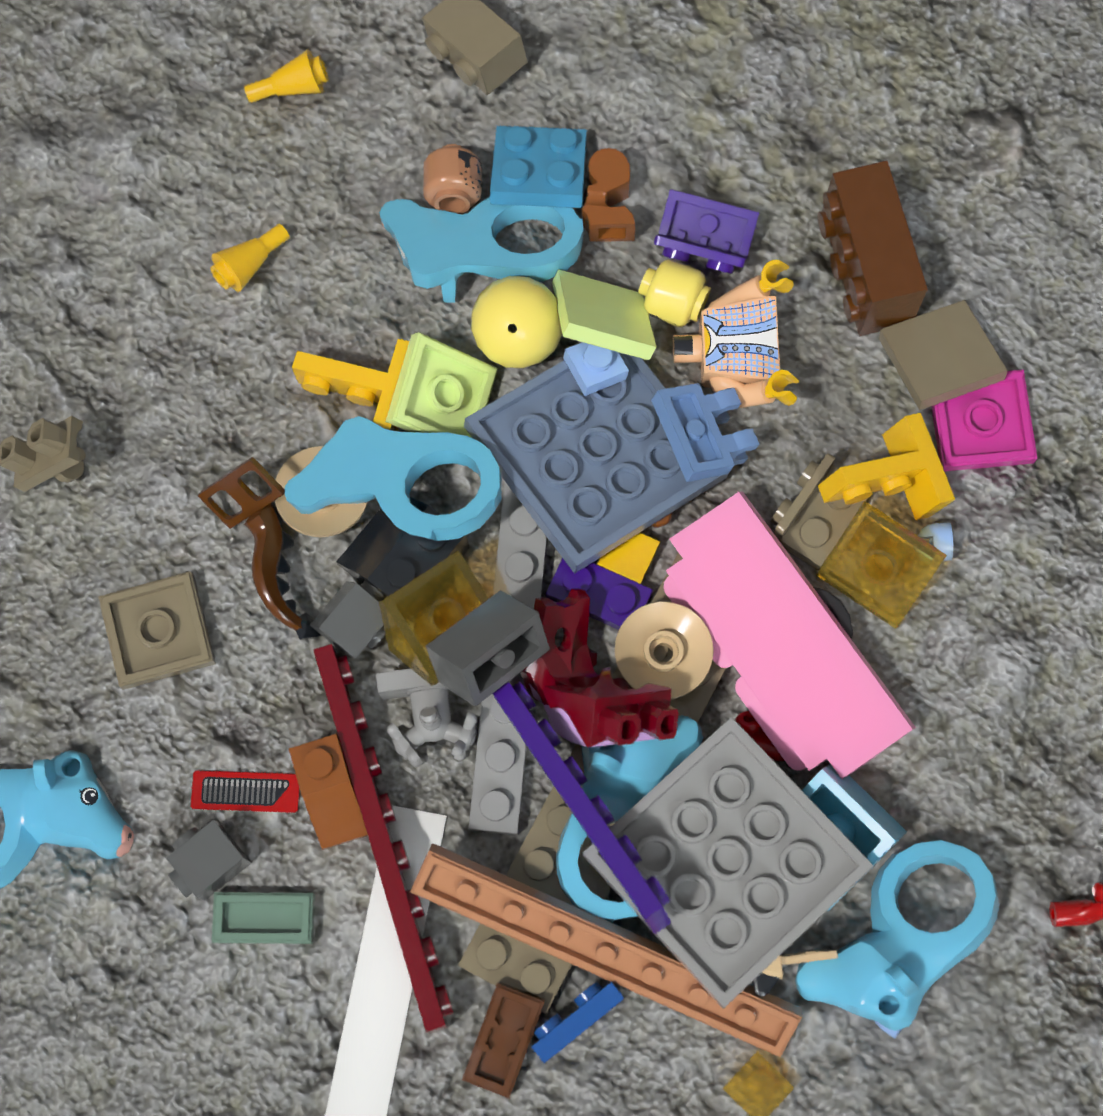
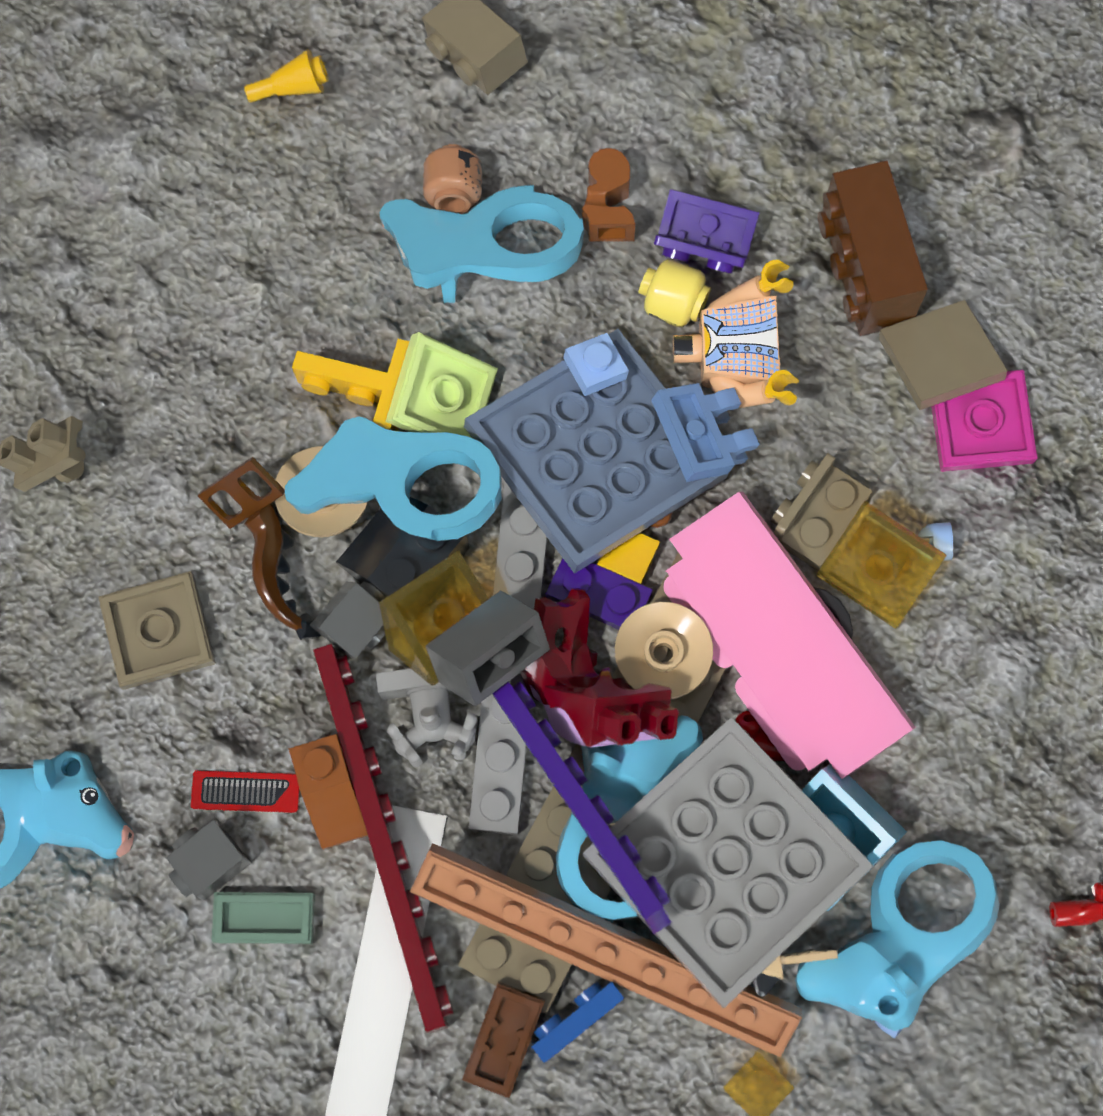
yellow cone [210,224,290,292] -> none
light yellow helmet [471,276,562,369] -> none
dark azure plate [490,126,587,208] -> none
yellowish green tile [552,269,656,360] -> none
yellow bracket [818,413,955,520] -> none

